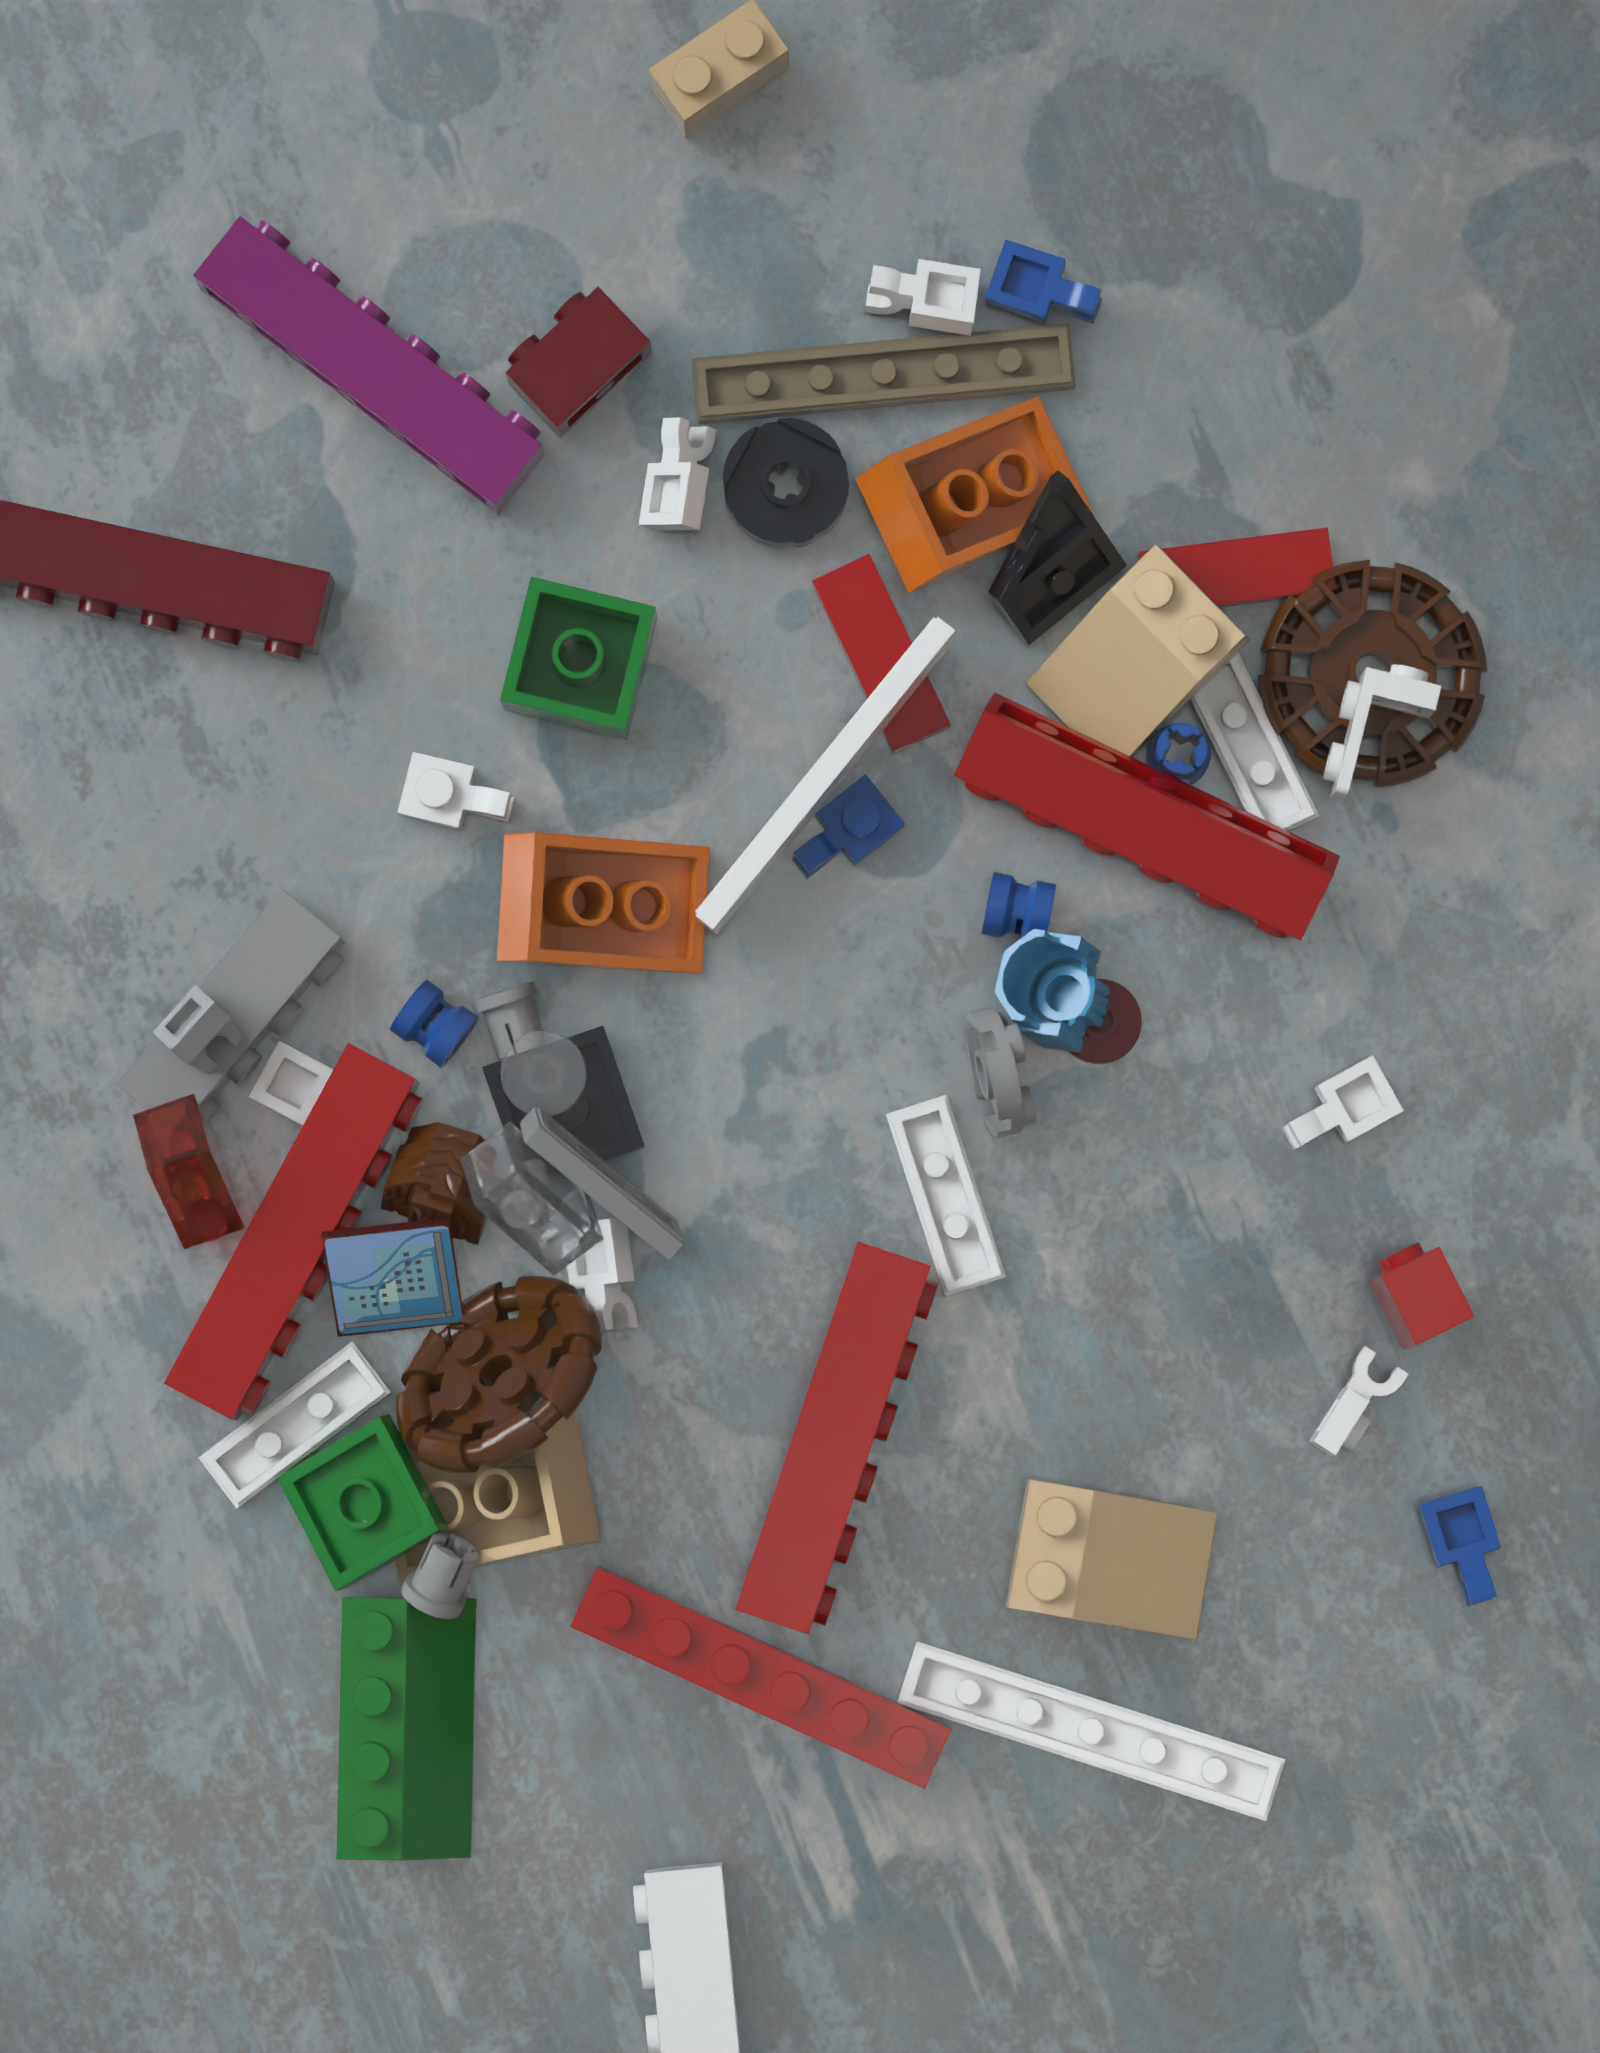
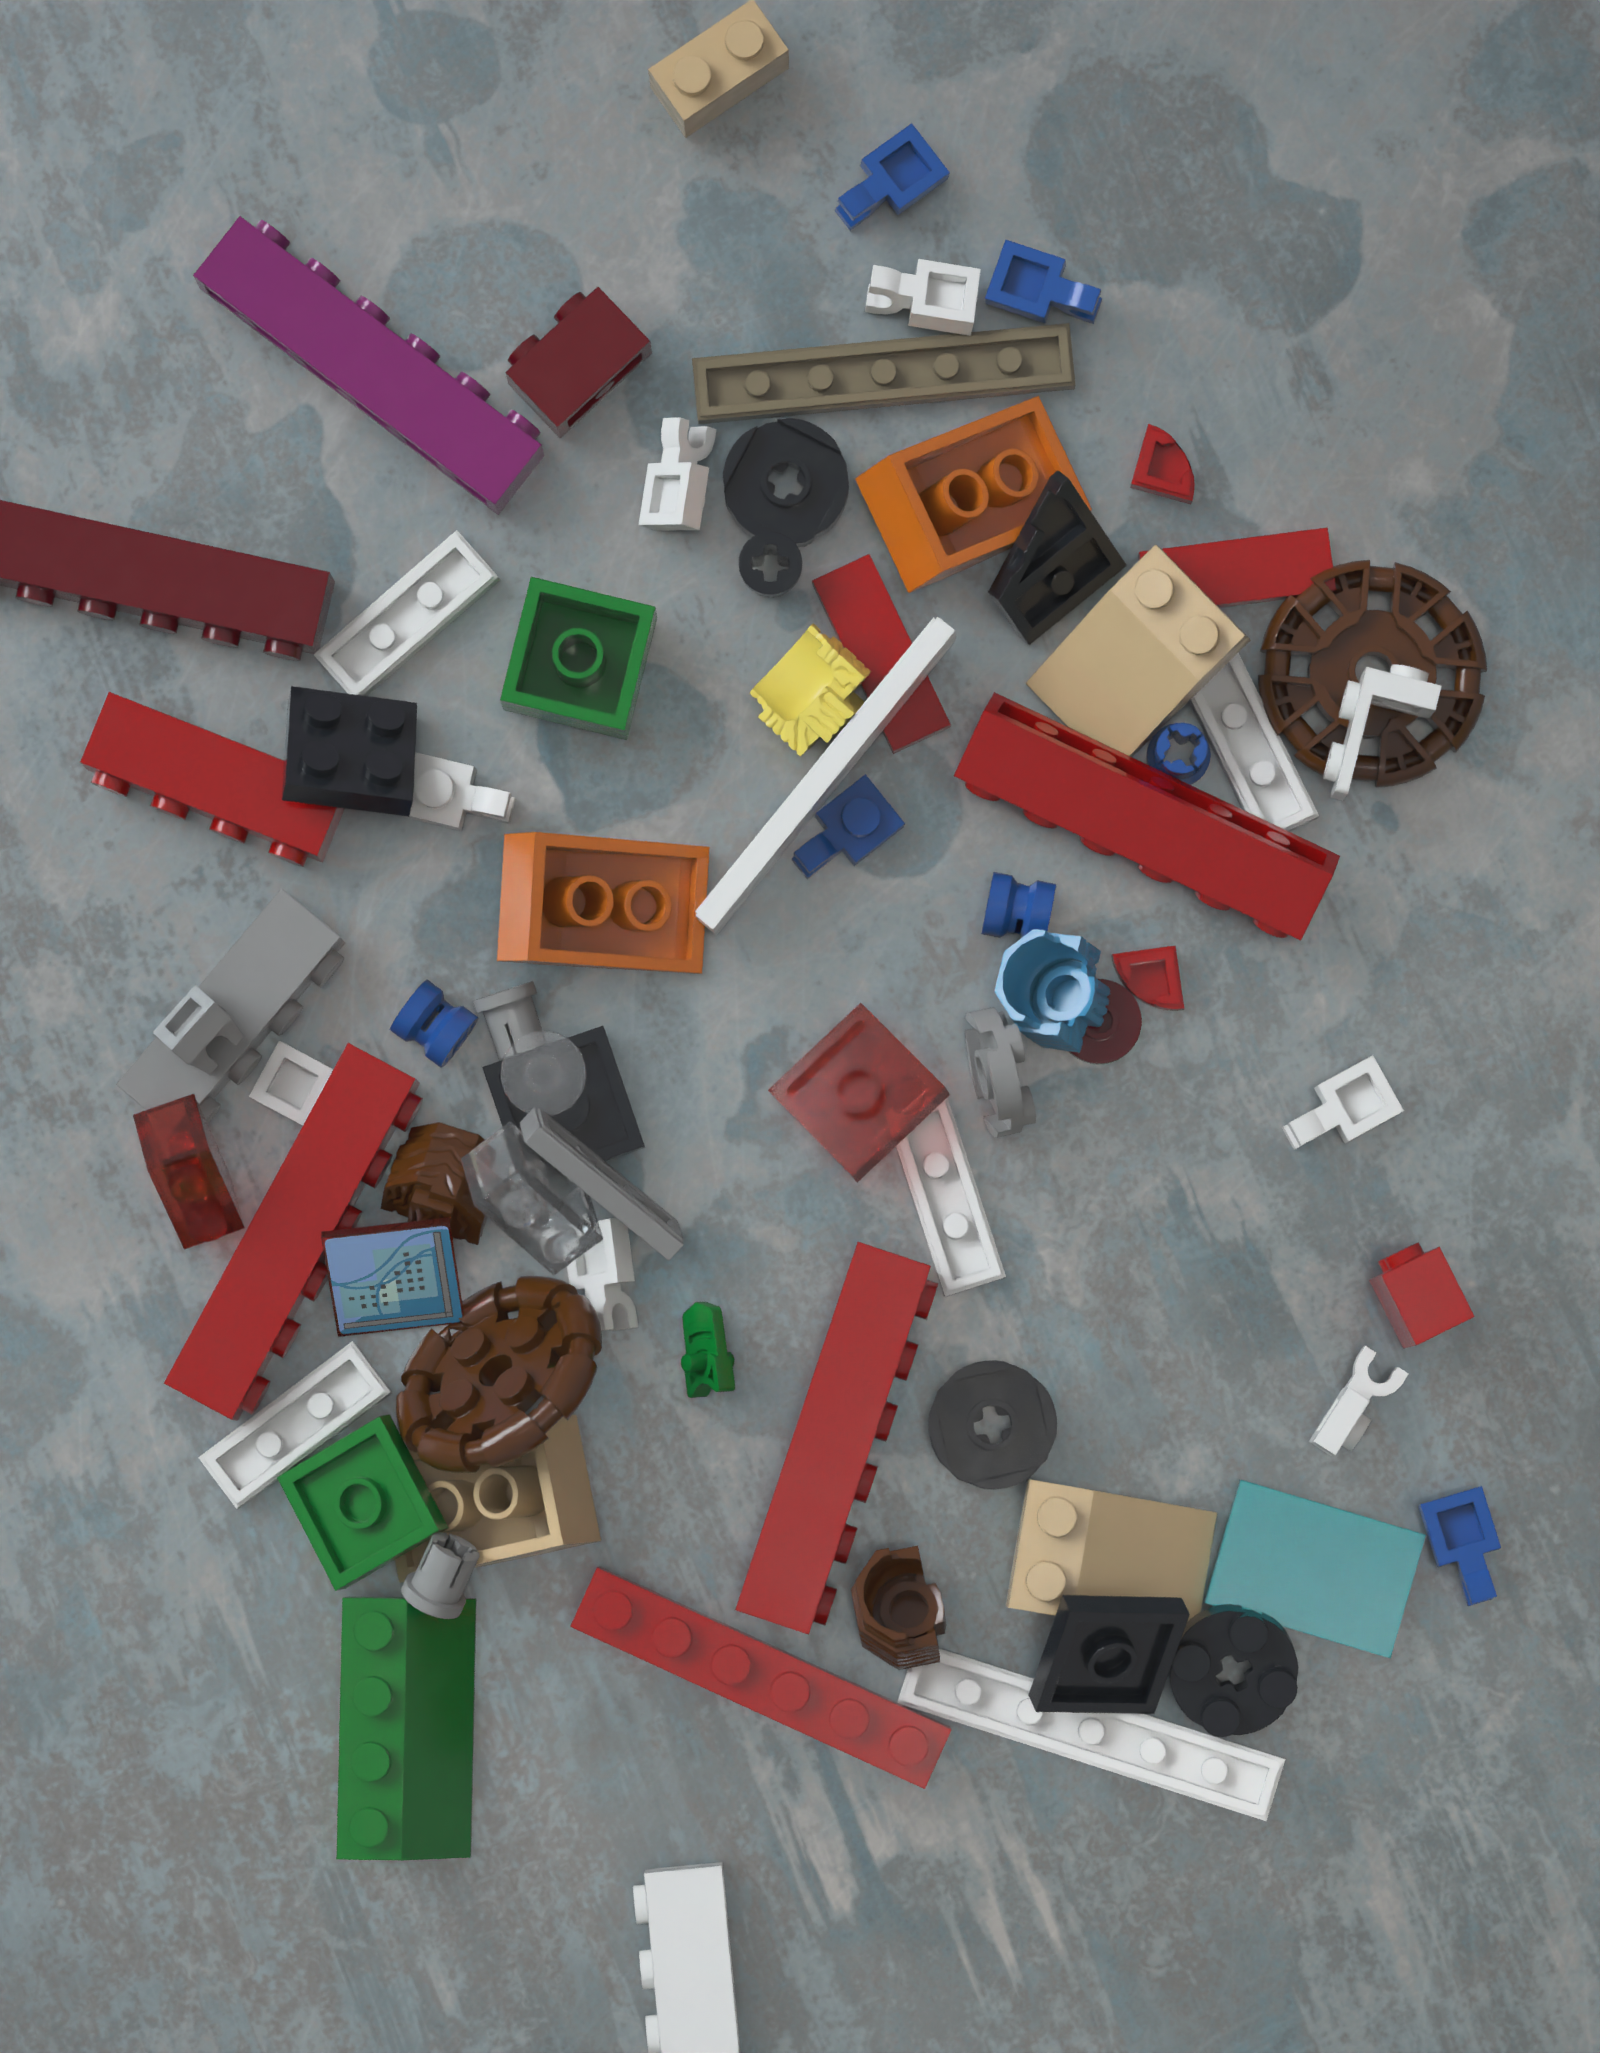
none -> red brick [80,692,345,867]
none -> black plate [282,686,417,817]
none -> white tile [314,530,500,696]
none -> green piece [681,1302,735,1398]
none -> black bush [739,531,802,598]
none -> light yellow hair [749,623,871,756]
none -> clear red plate [768,1003,950,1183]
none -> blue plate [835,123,950,231]
none -> reddish brown hair [851,1546,946,1670]
none -> black plate [928,1360,1057,1489]
none -> black plate [1028,1595,1190,1714]
none -> red tile [1111,945,1184,1011]
none -> red tile [1130,424,1195,505]
none -> black plate [1169,1604,1299,1737]
none -> teal tile [1204,1480,1426,1659]

